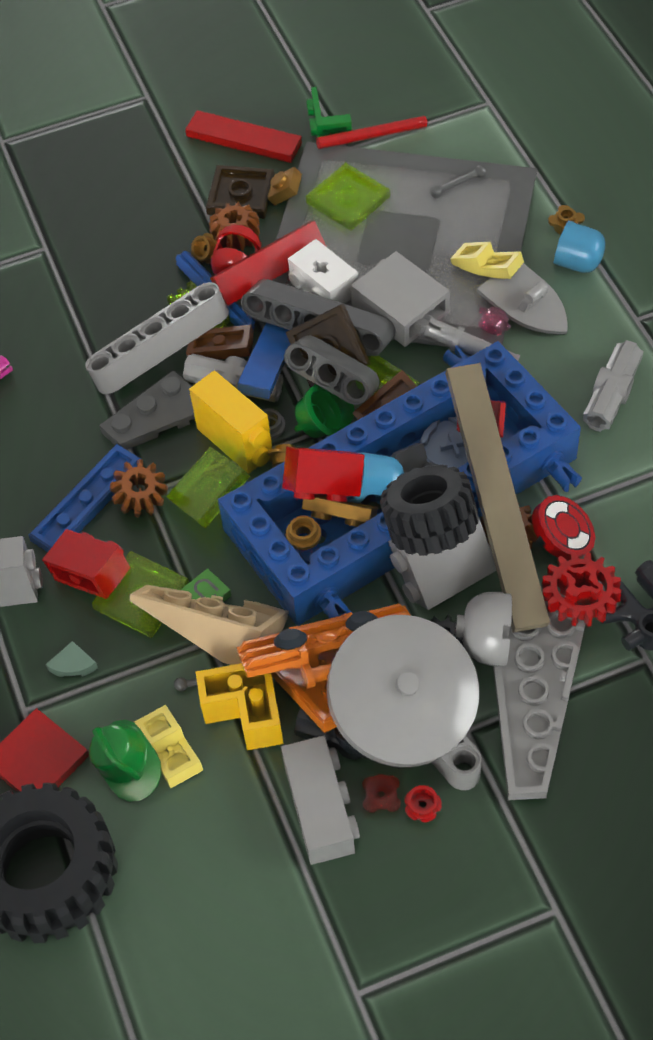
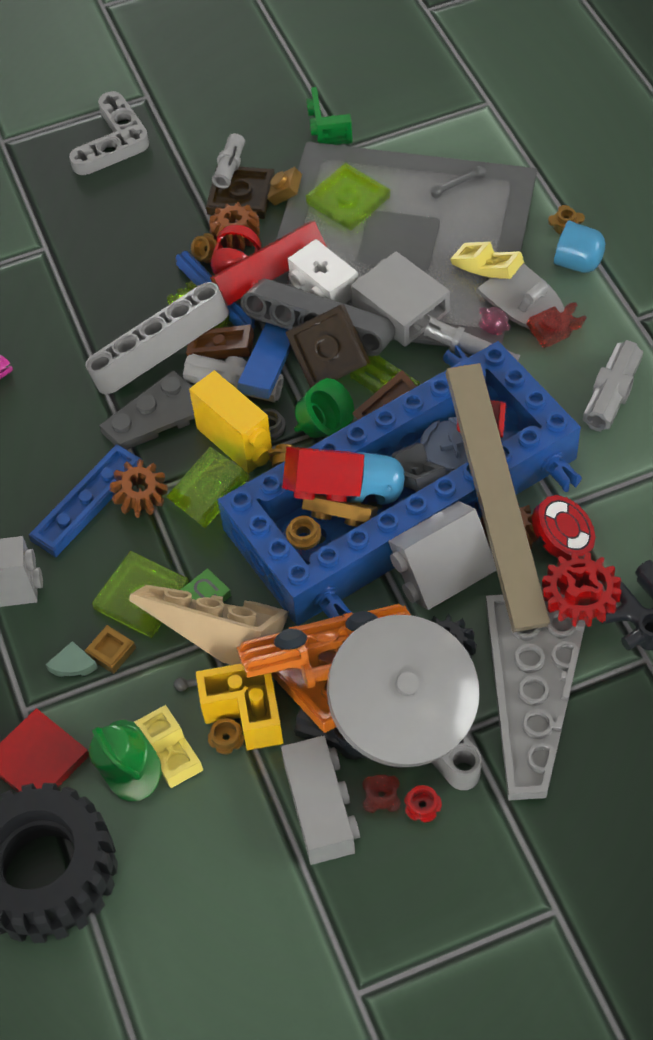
red brick [42,529,131,599] -> none
red tile [185,110,302,163] -> none
dark grey beam [284,335,380,405] -> none
red bar [316,116,428,149] -> none
black tyre [380,465,479,556] -> none
light grey cylinder [455,592,512,666] -> none
none -> light grey beam [69,91,149,175]
none -> pearl gold tile [84,625,136,674]
none -> pearl gold plate [208,718,244,754]
none -> light grey pin [212,133,246,189]
none -> clear red plate [526,302,587,348]

